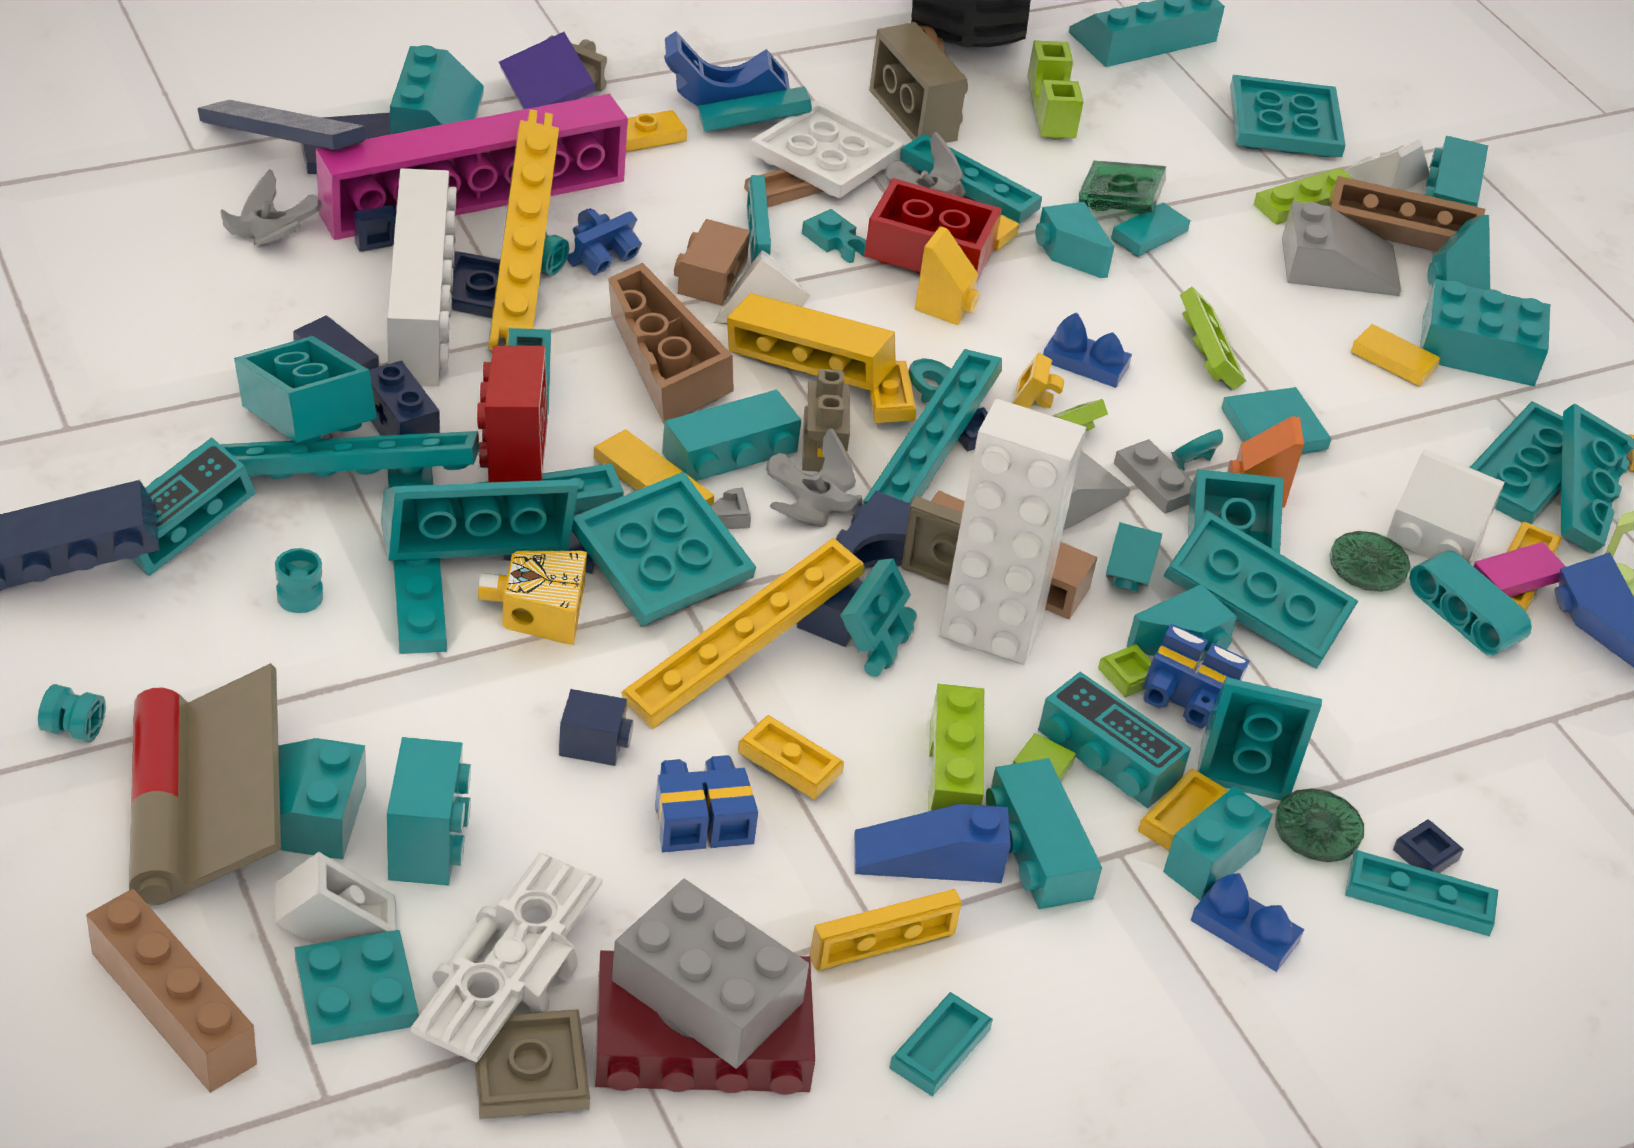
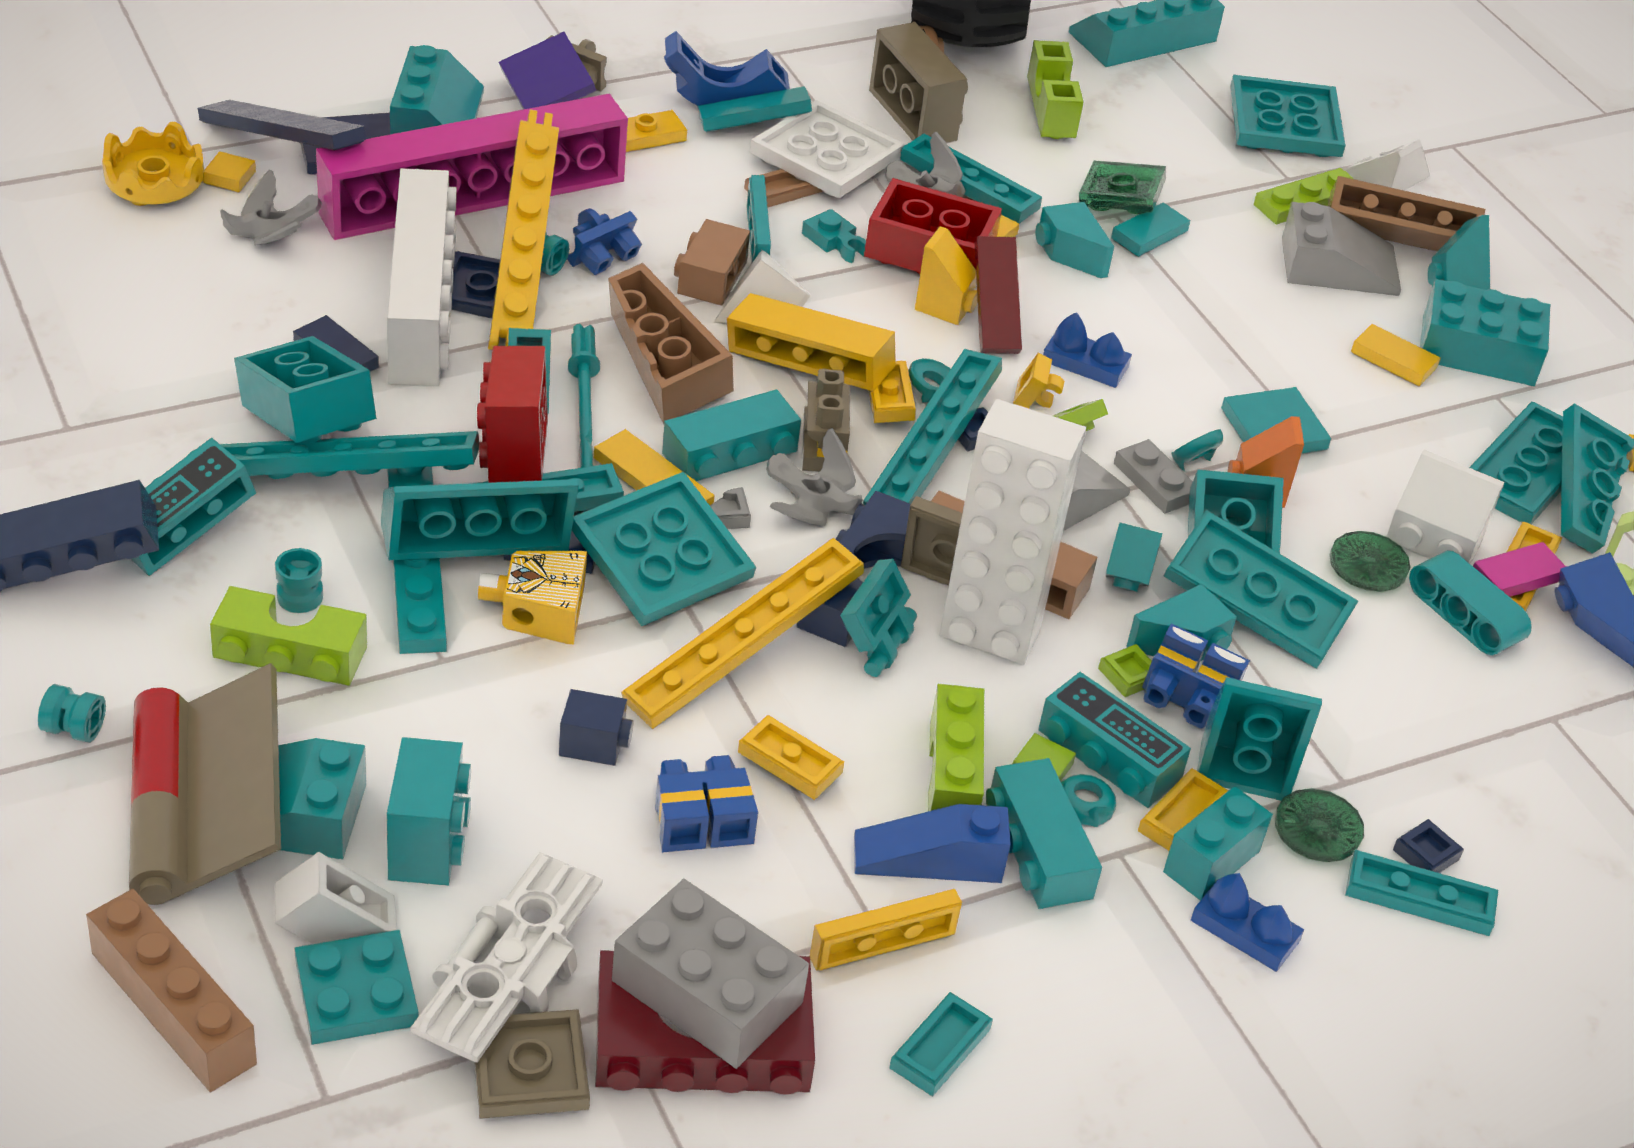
dark blue tile [354,205,396,252] -> none
dark blue brick [369,360,440,436] -> none
lime plate [1180,286,1246,390] -> none
teal brick [1424,135,1488,207] -> none
none -> yellow plate [102,121,204,206]
none -> yellow tile [203,151,256,192]
none -> lime arch [210,586,367,686]
none -> teal piece [568,323,600,468]
none -> dark red tile [974,236,1022,354]
none -> teal piece [1061,774,1116,827]

